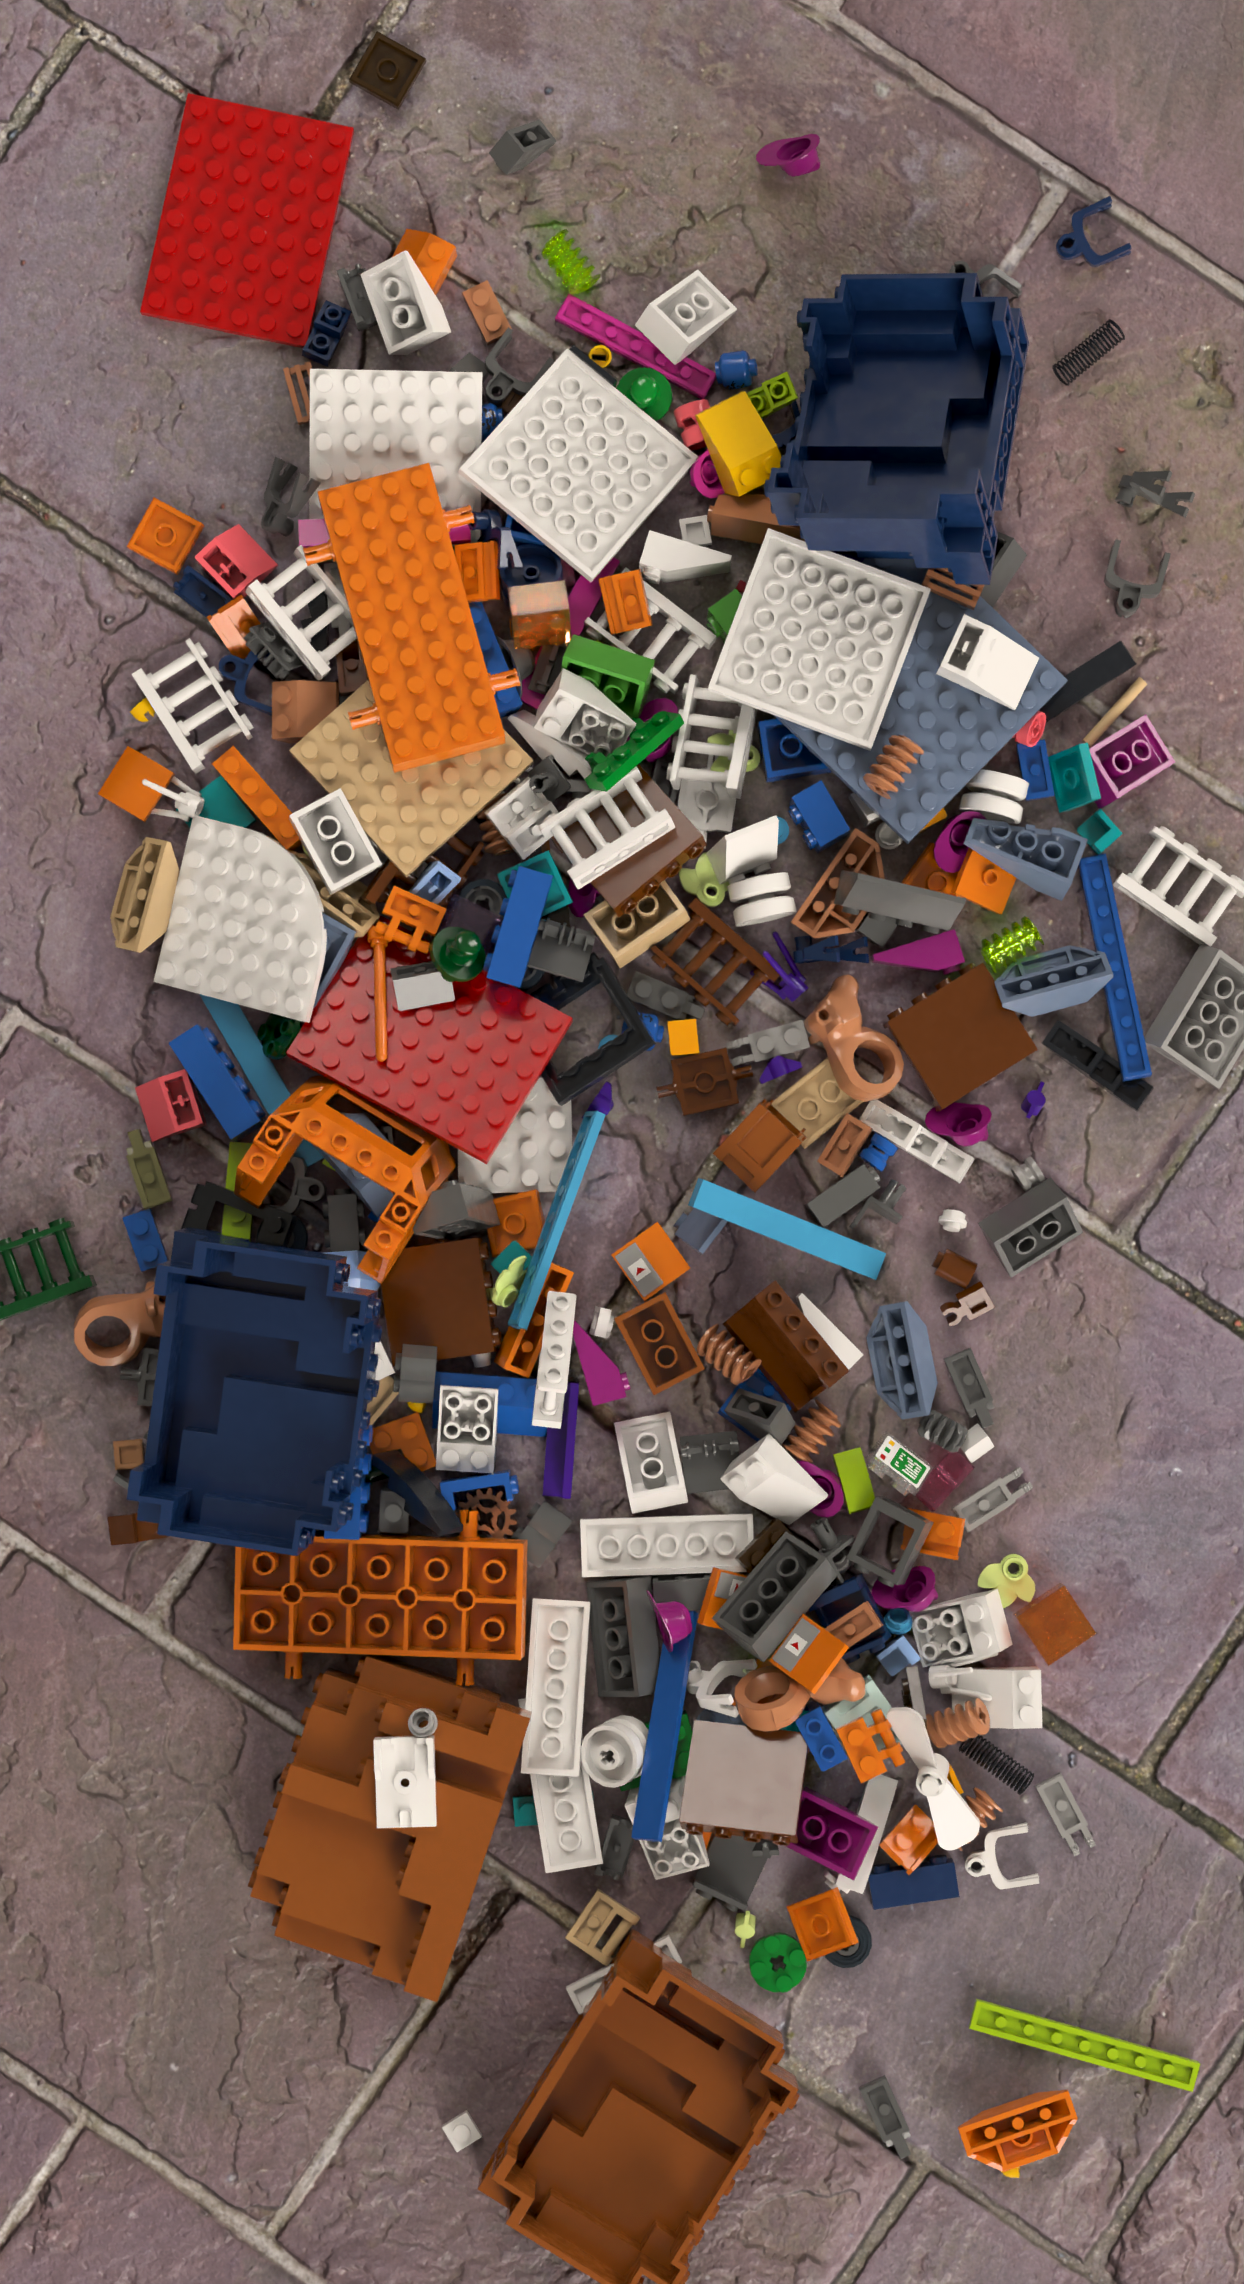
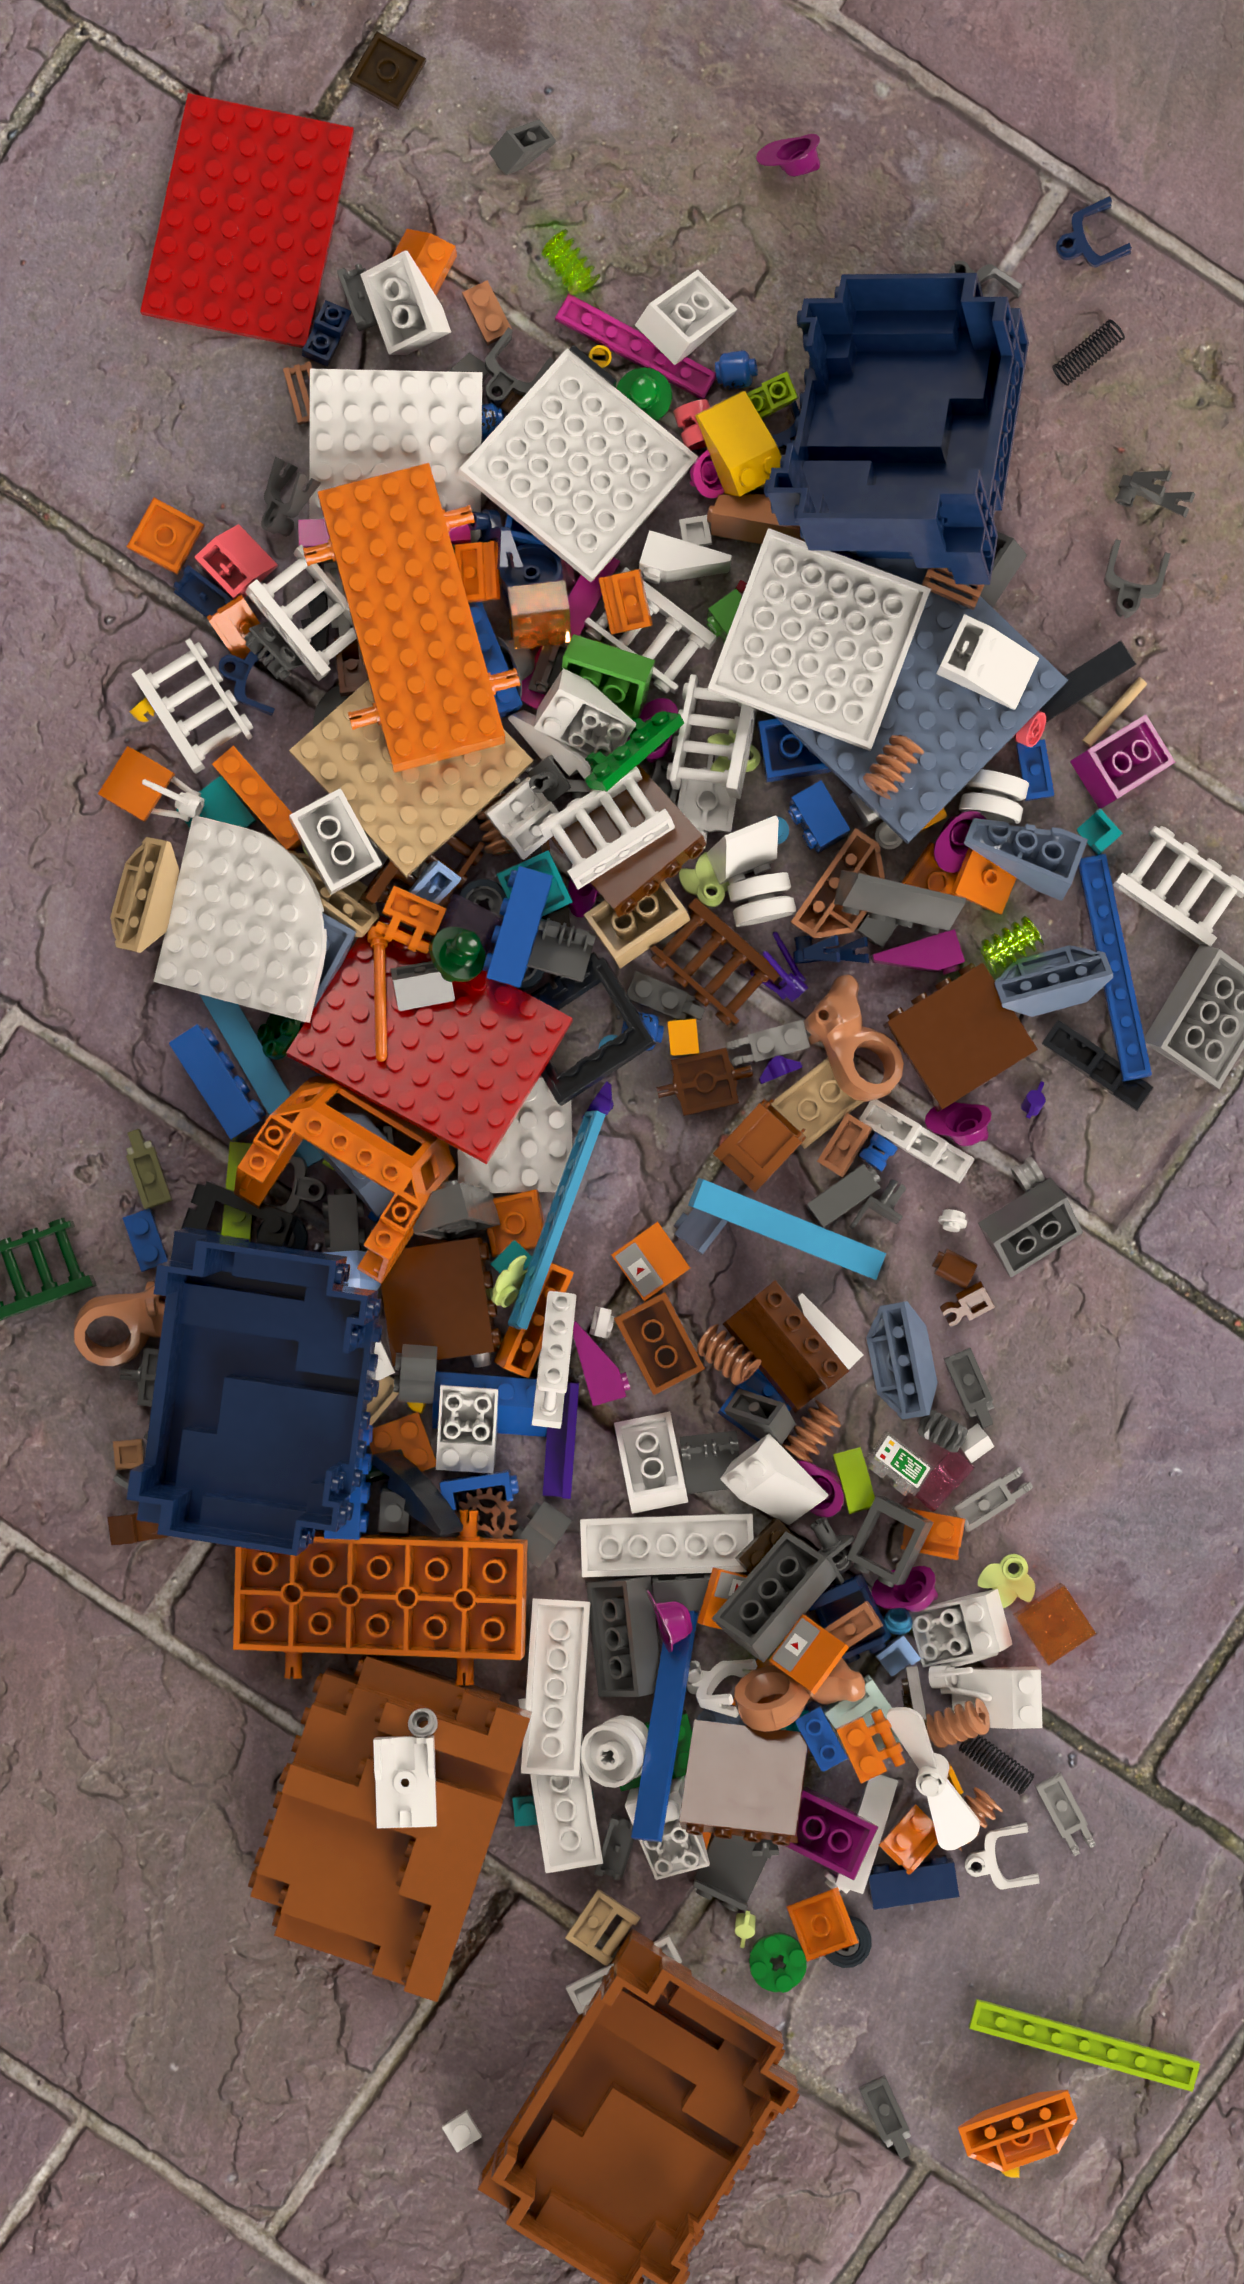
coral slope [135,1069,207,1142] -> none
nougat slope [272,680,339,744] -> none
teal tile [1048,743,1101,813] -> none

